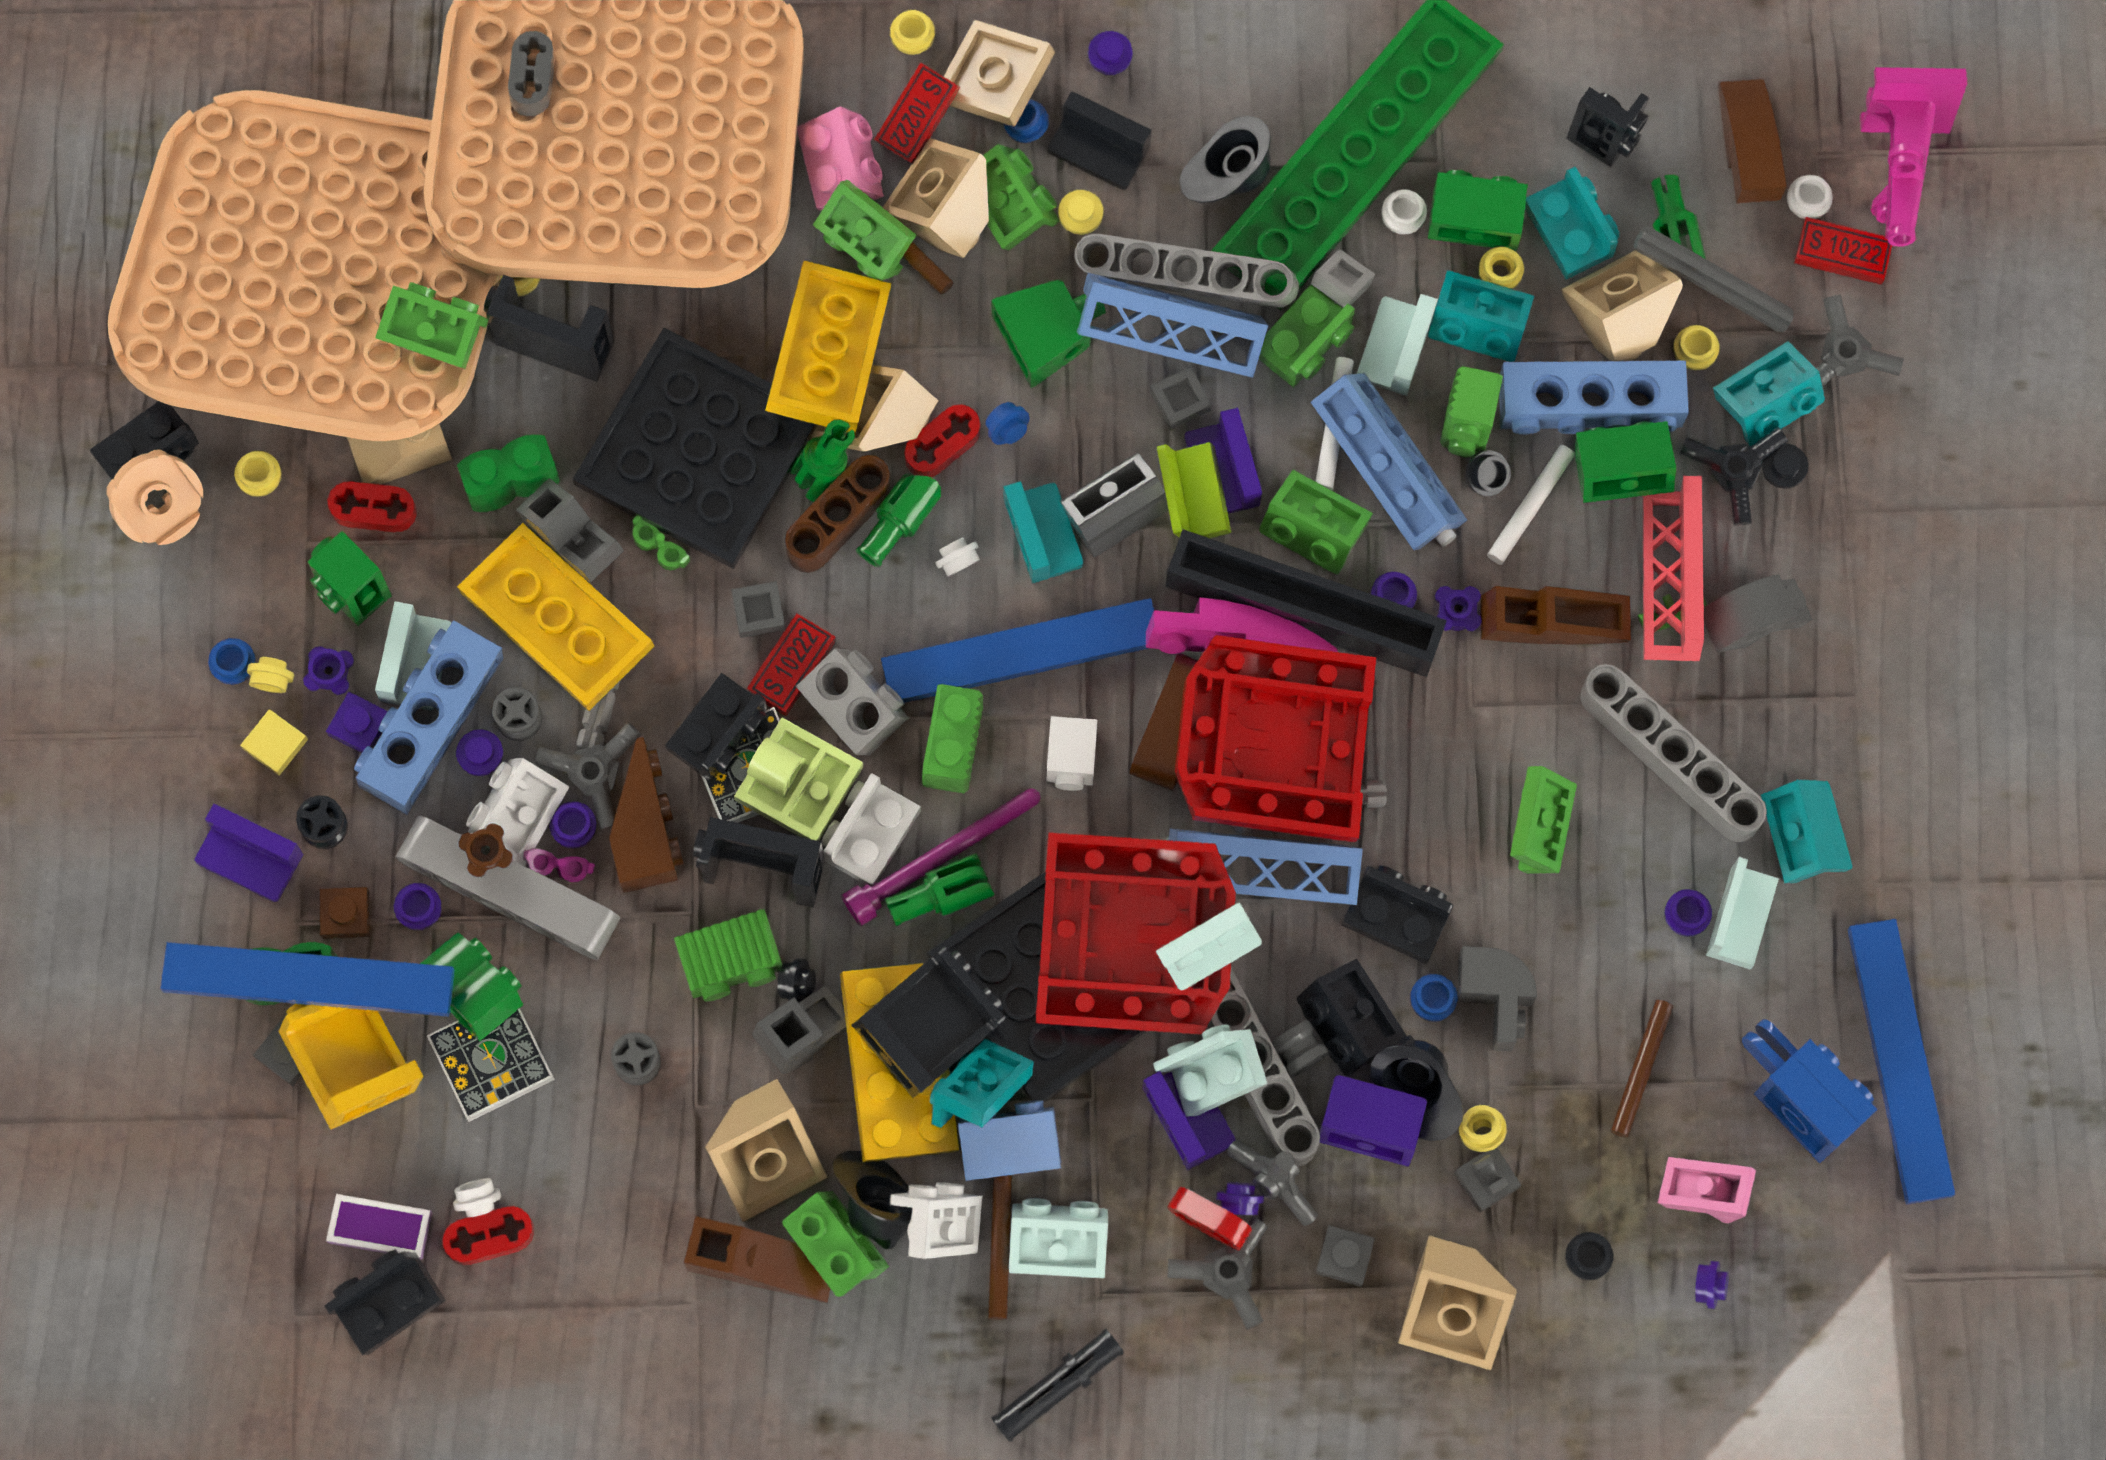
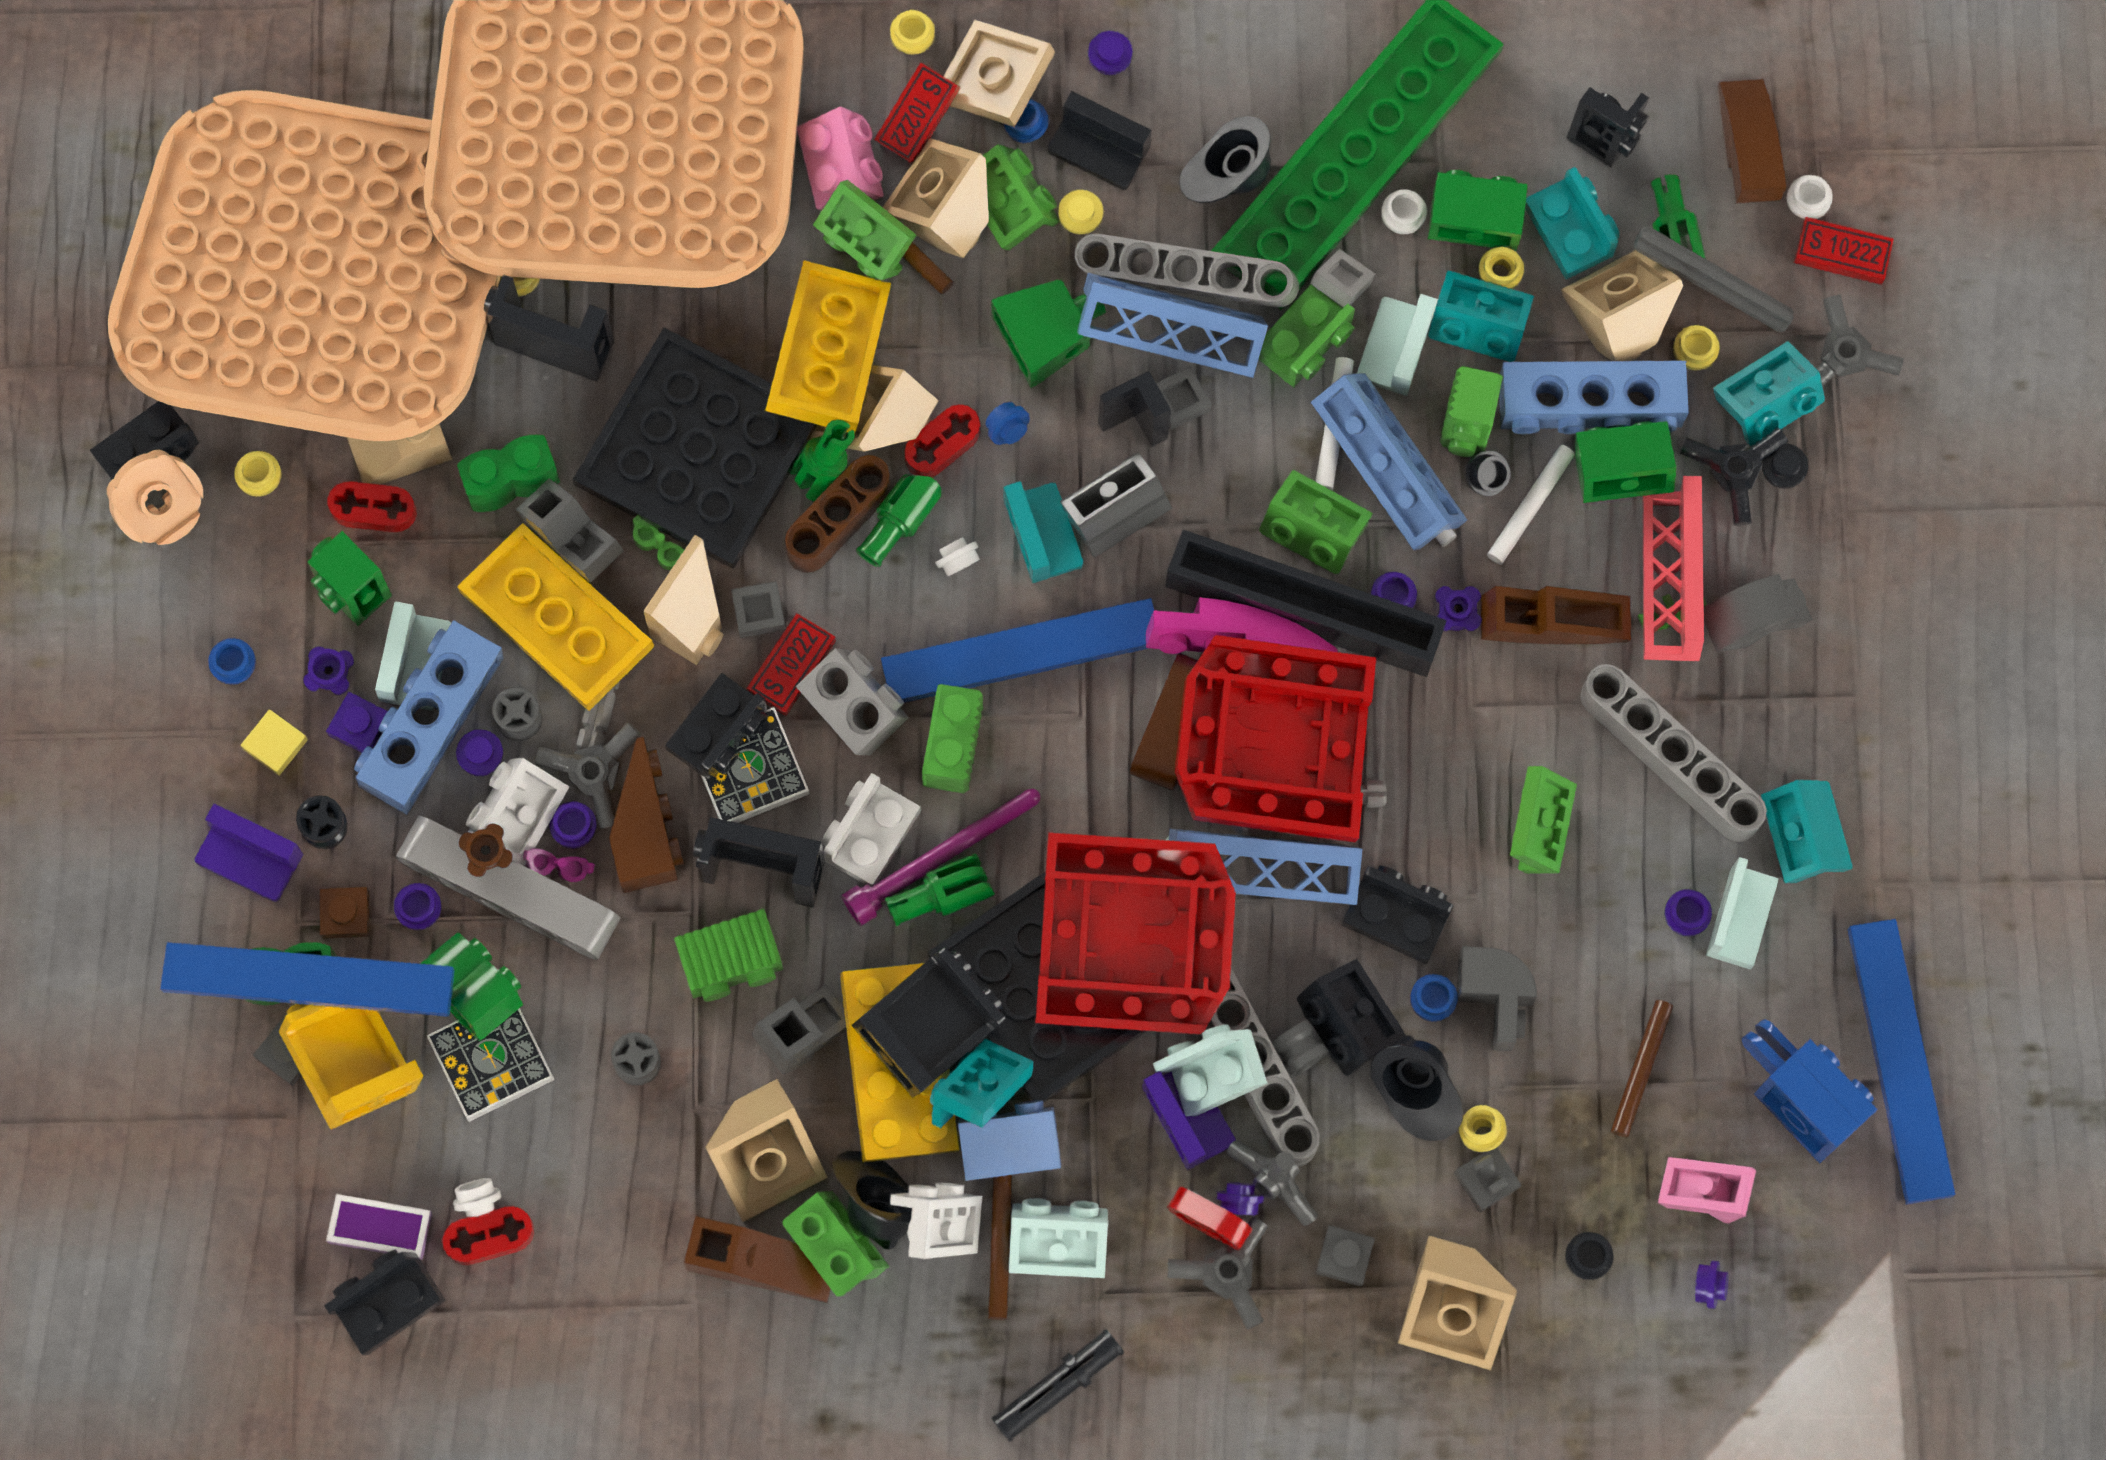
light yellow plate [247,657,294,693] -> none
bright green bracket [375,282,488,369] -> none
dark grey beam [508,31,555,116] -> none
yellowish green plate [734,718,863,841] -> none
black plate [777,958,816,1003] -> none
white brick [1046,716,1097,791] -> none
light aqua bracket [1156,902,1262,990] -> none
lime panel [1157,442,1232,538] -> none
dark purple panel [1184,408,1262,514] -> none
dark purple panel [1319,1075,1427,1167] -> none
dark pink piece [1860,67,1967,247] -> none
none -> tan slope [644,535,723,665]
none -> black panel [1098,371,1171,447]

